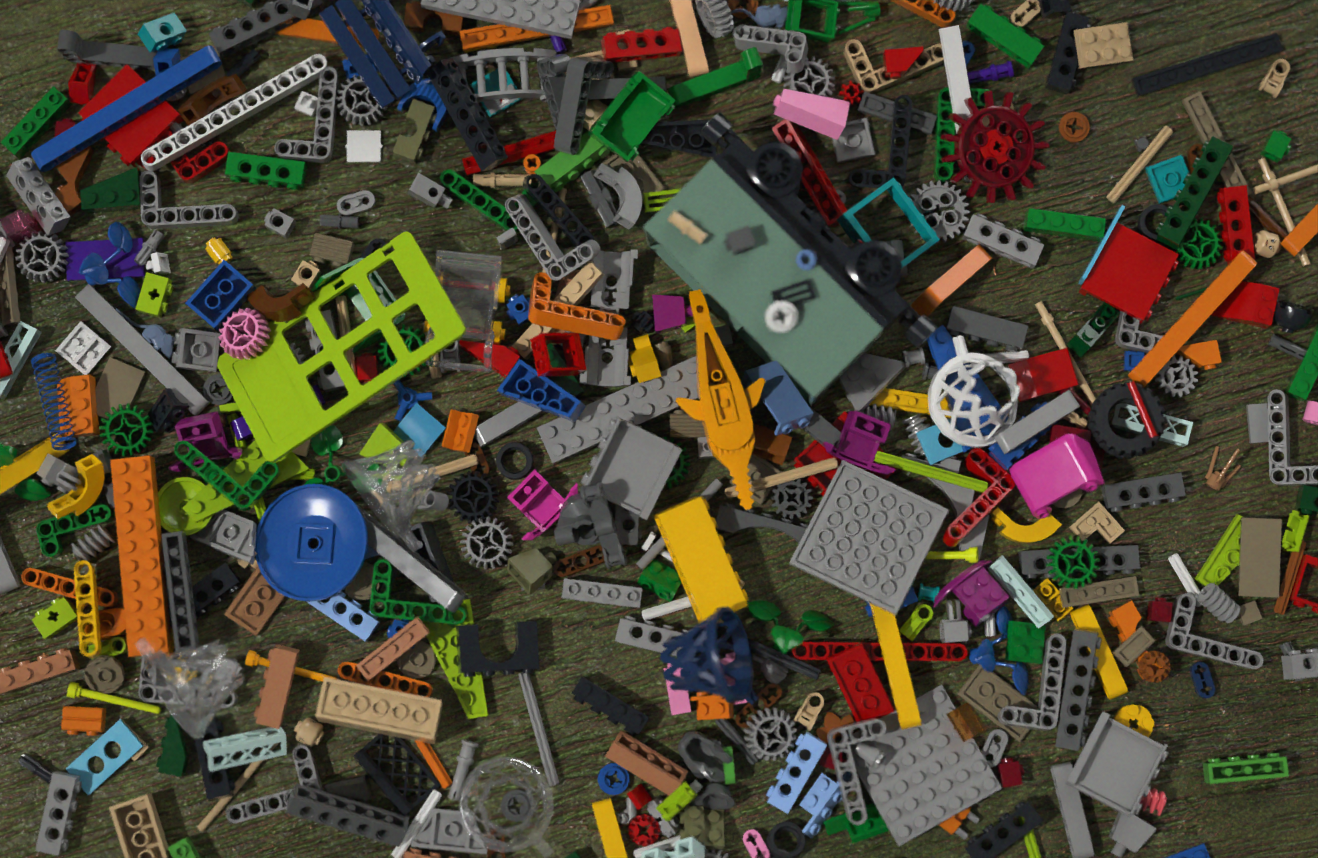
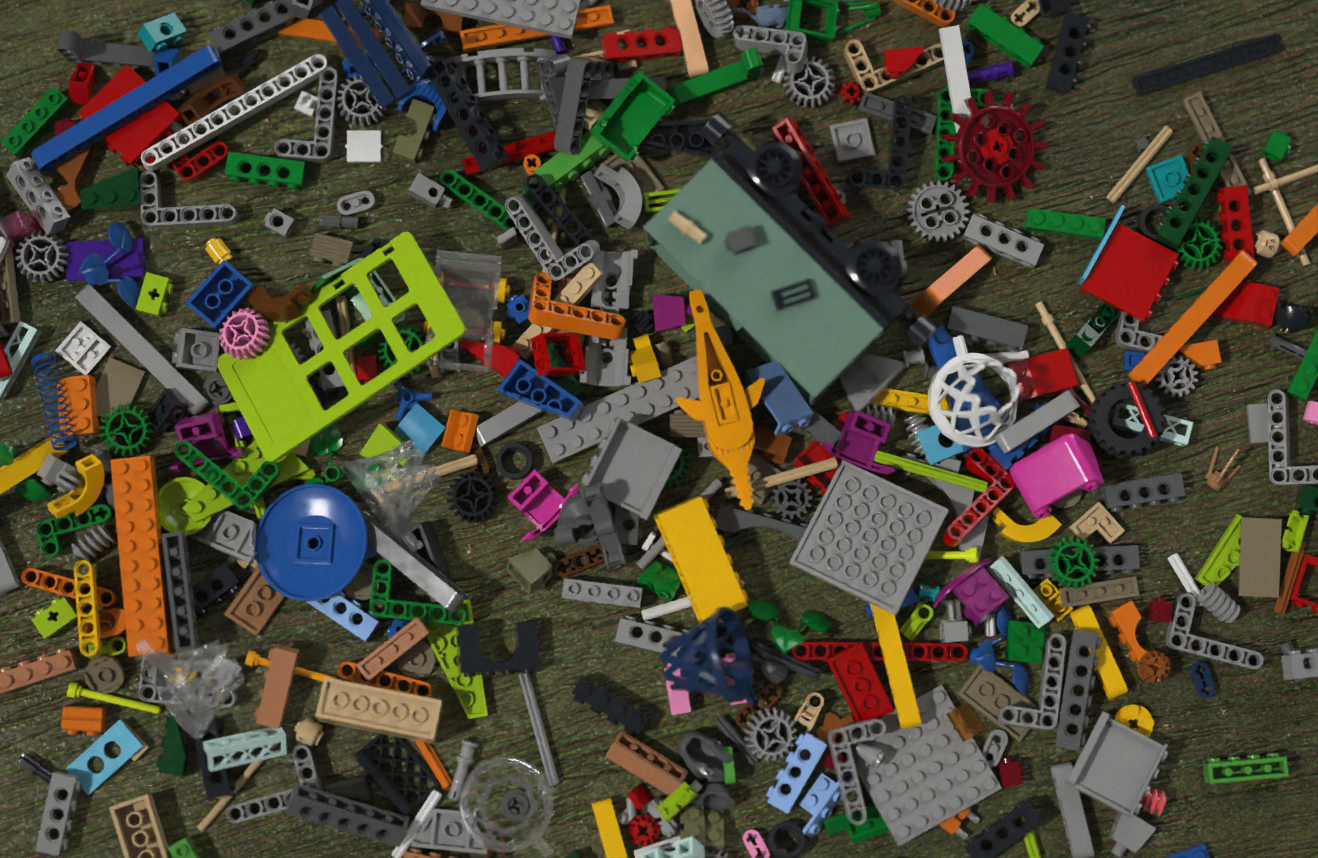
sand blue animal [116,308,174,359] -> none
light grey axle [134,230,164,266] -> none
white tile [145,252,171,274] -> none
tan brick [291,260,322,290] -> none
light grey piece [412,488,449,511] -> none
light grey gear [460,516,514,570] -> none
teal tile [470,69,523,118] -> none
tan pin [473,173,531,188] -> none
blue gear [598,763,629,795] -> none
orange bracket [690,692,734,720] -> none
white gear [765,300,798,332] -> none
bright pink slope [773,89,850,140] -> none
medium blue plate [796,250,817,270] -> none
teal window [836,177,940,268] -> none
dark orange gear [1059,112,1090,143] -> none
tan plate [1073,22,1133,69] -> none
dark tan tile [1112,626,1155,667] -> none
dark tan tile [1239,600,1262,626] -> none
reddish brown axle [1248,196,1288,243] -> none
tan piece [1258,59,1290,98] -> none

